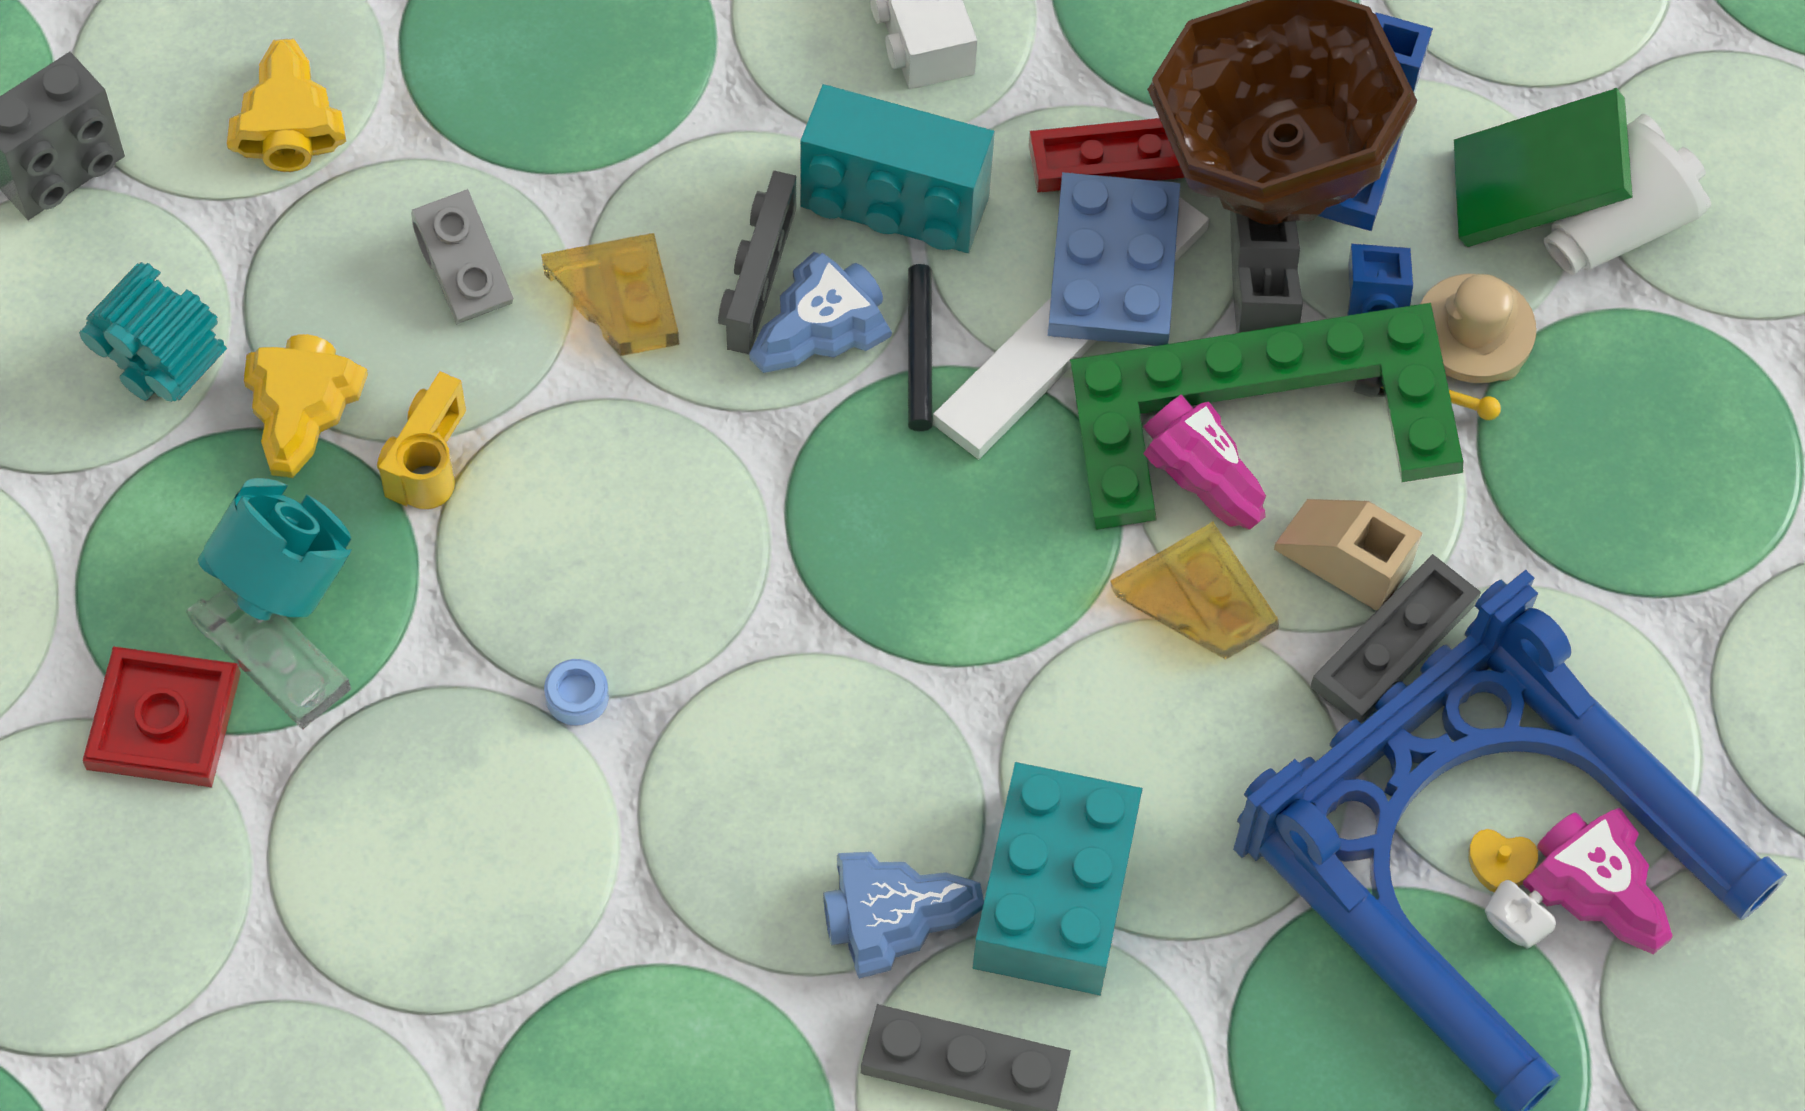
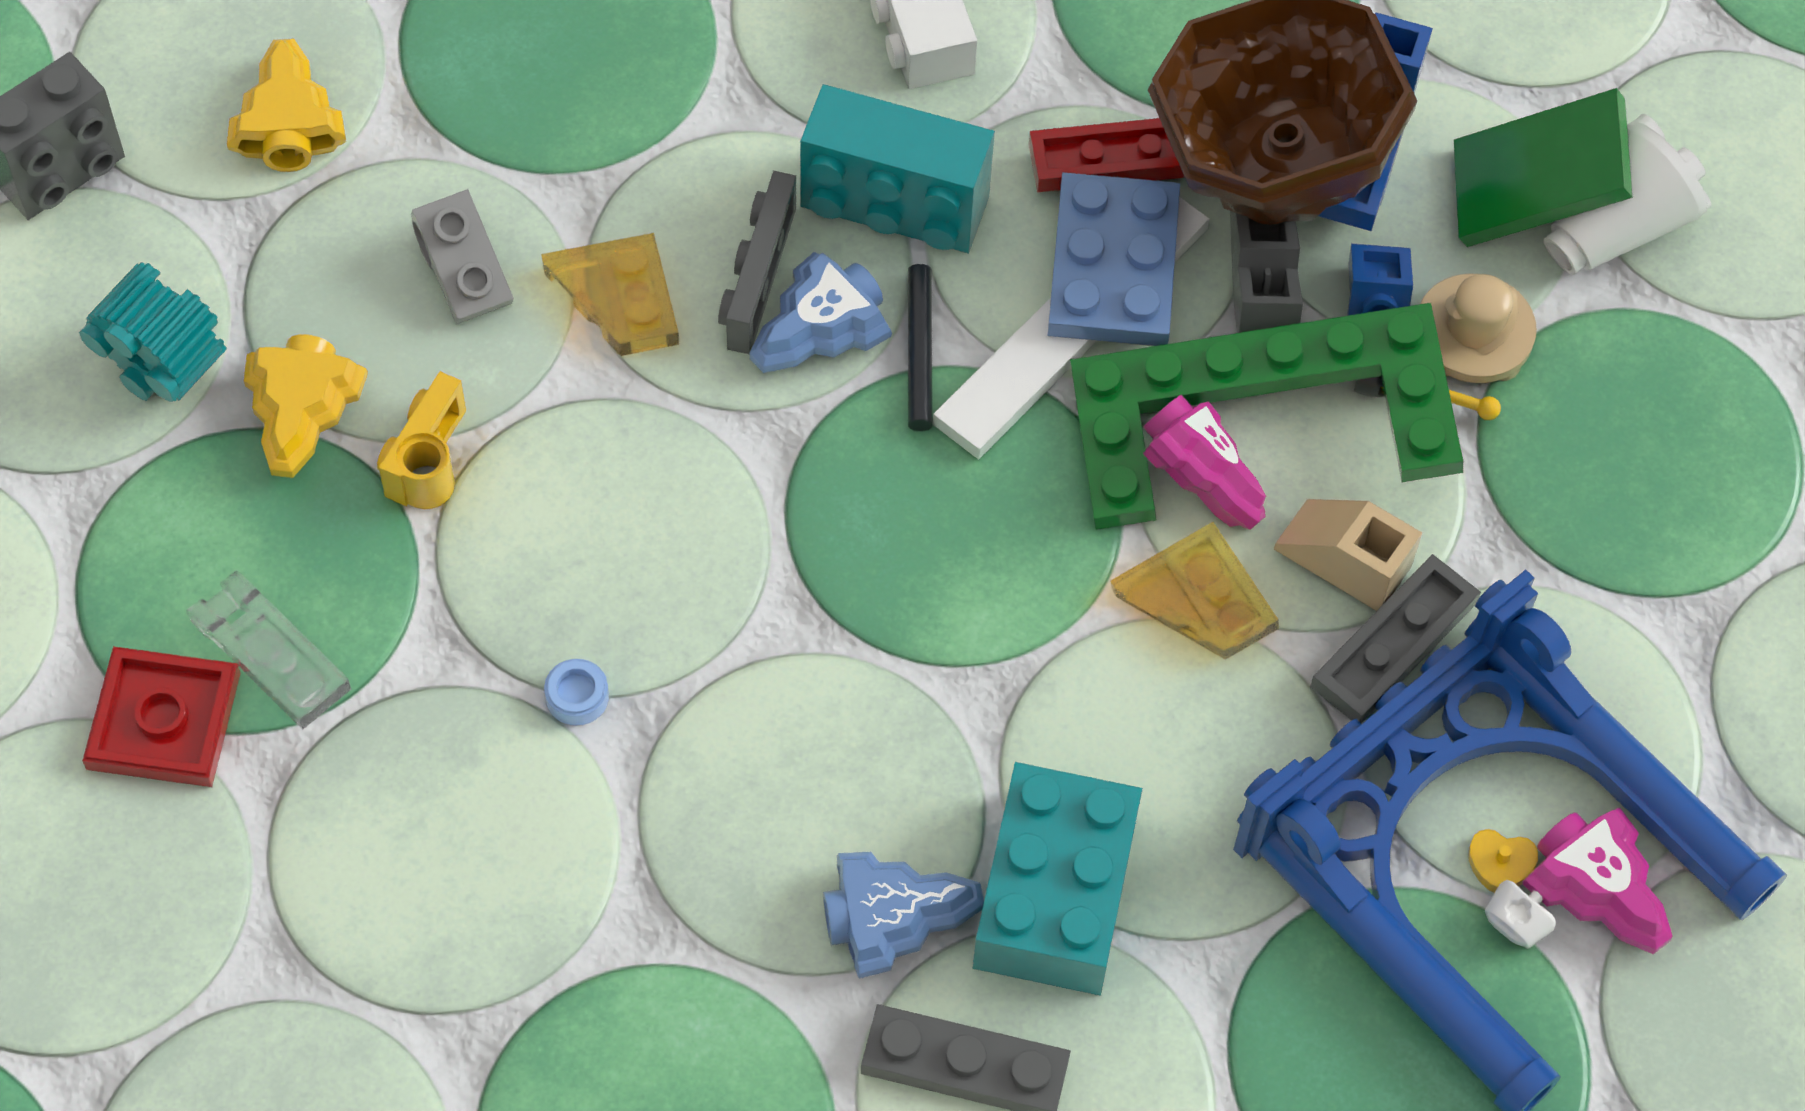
teal brick [198,478,352,621] -> none

